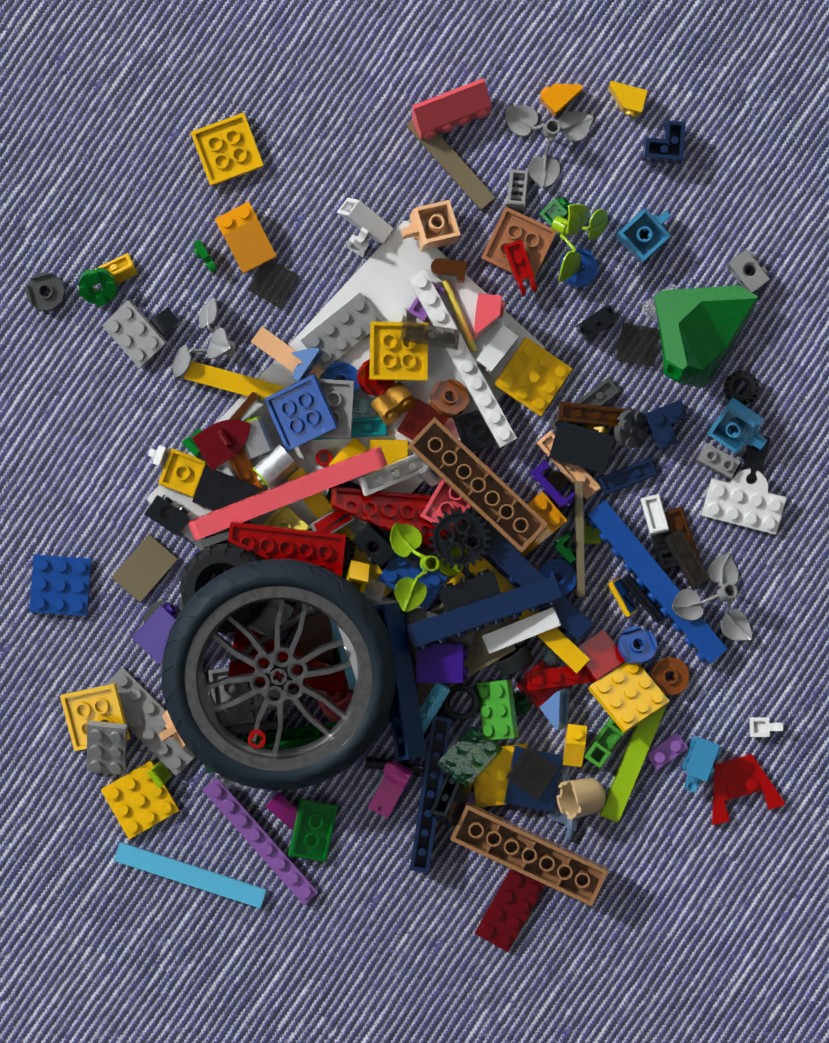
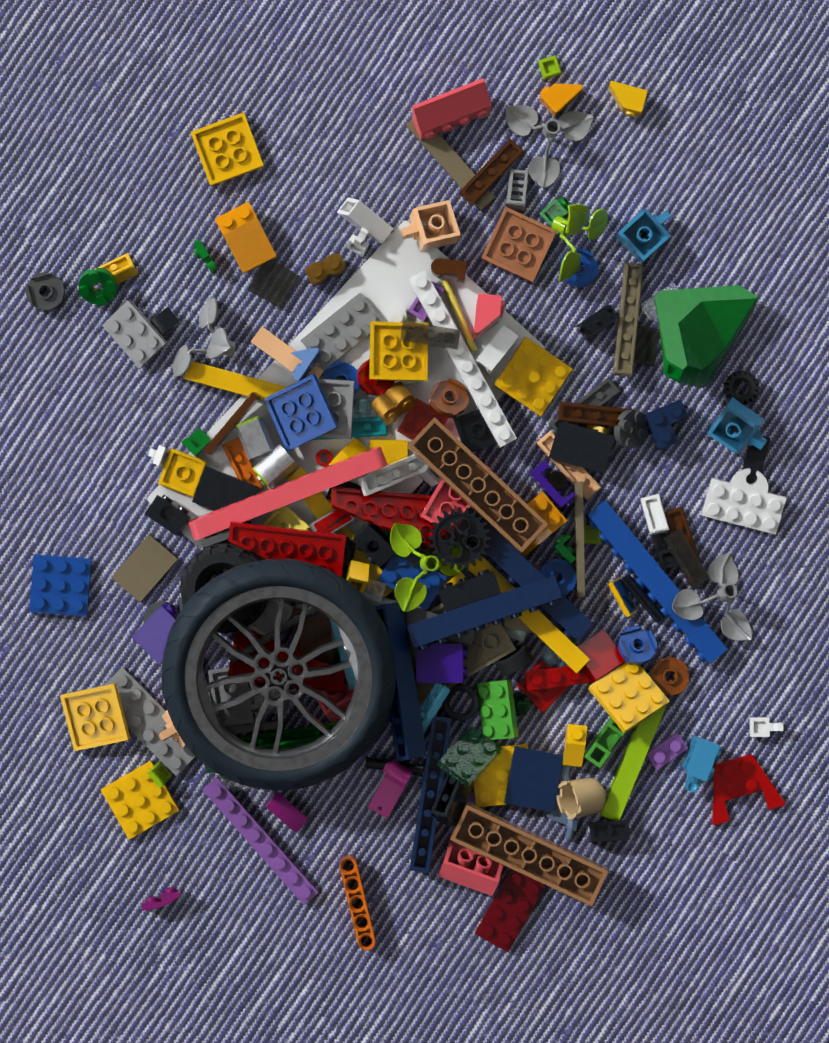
light grey plate [87,721,127,775] -> none
medium azure tile [114,842,267,908] -> none
dark red shield [192,419,251,471] -> none
red bush [248,729,266,749] -> none
green tile [288,798,338,863] -> none
white tile [482,607,561,654] -> none
red hinge [503,239,538,296] -> none
clear smoke tile [505,746,559,800] -> none
medium blue slope [539,688,569,730] -> none
dark blue tile [597,457,658,496] -> none
dark blue brick [642,120,686,164] -> none
light grey brick [695,443,741,480] -> none
light grey brick [726,249,770,293] -> none
none -> magenta slope [142,887,182,911]
none -> pearl gold brick [305,253,346,286]
none -> orange beam [340,855,375,950]
none -> coral slope [438,840,503,896]
none -> reddish brown tile [458,139,524,206]
none -> lime tile [538,55,562,80]
none -> black hinge [589,820,630,843]
none -> dark tan tile [613,262,644,377]

